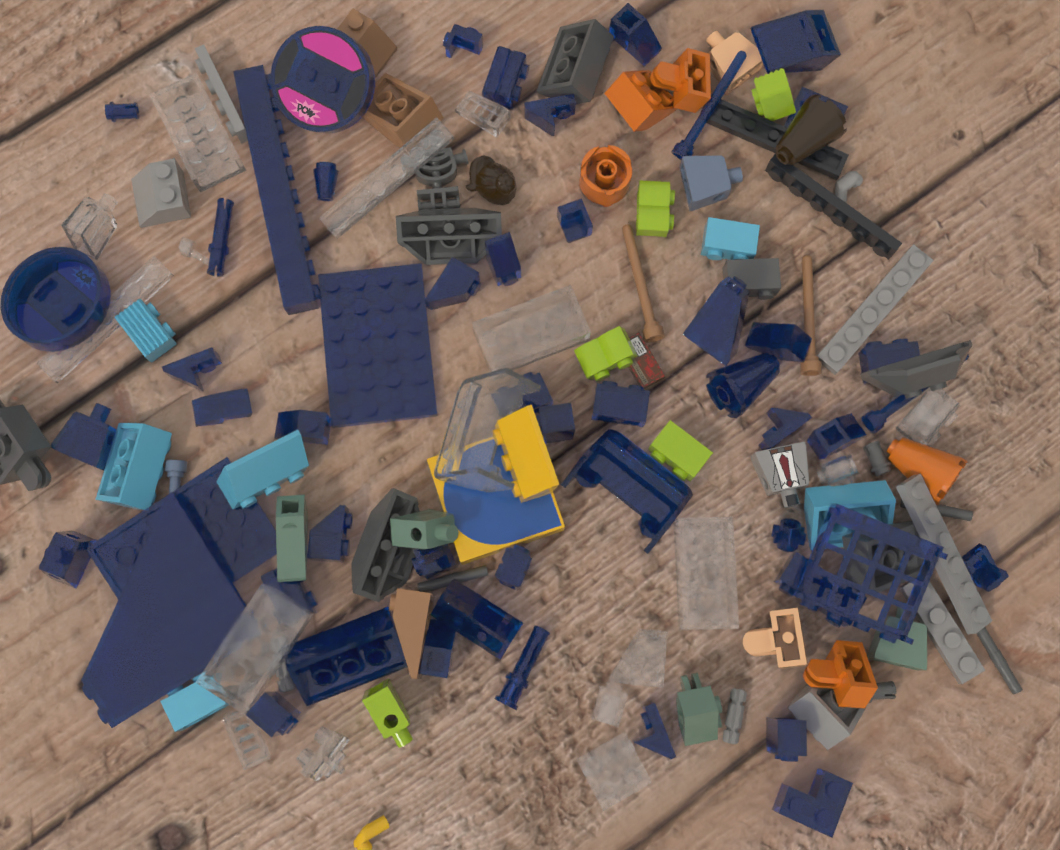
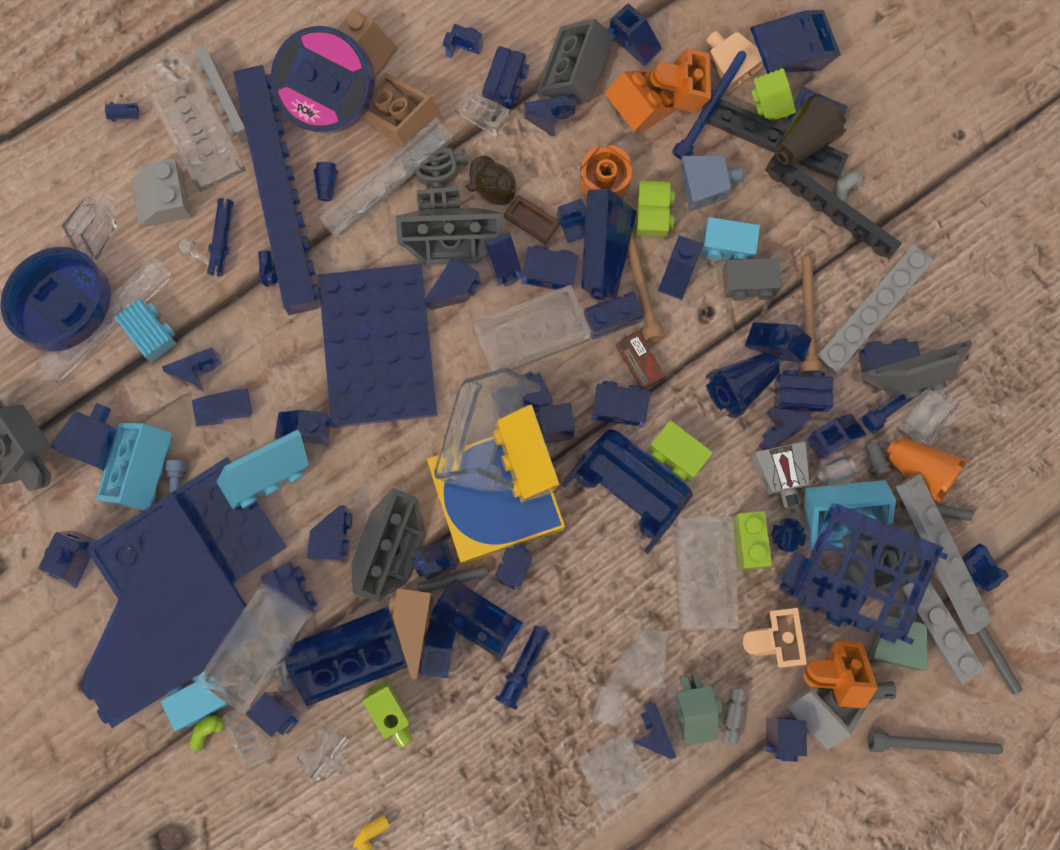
sand green slope [276,495,308,582] -> none
sand green torso [390,509,459,549] -> none
lime brick [574,326,638,382] -> none
clear blue slope [682,276,750,366] -> none
clear blue brick [772,769,853,838] -> none
none -> lime arm [188,715,224,751]
none -> clear blue arm [258,250,278,287]
none -> reddish brown tile [504,195,560,245]
none -> clear blue brick [522,245,579,293]
none -> clear blue slope [581,189,637,301]
none -> clear blue brick [583,291,643,340]
none -> clear blue slope [658,235,703,300]
none -> lime brick [732,511,772,571]
none -> clear blue brick [774,370,834,413]
none -> dark grey piece [867,729,1003,755]

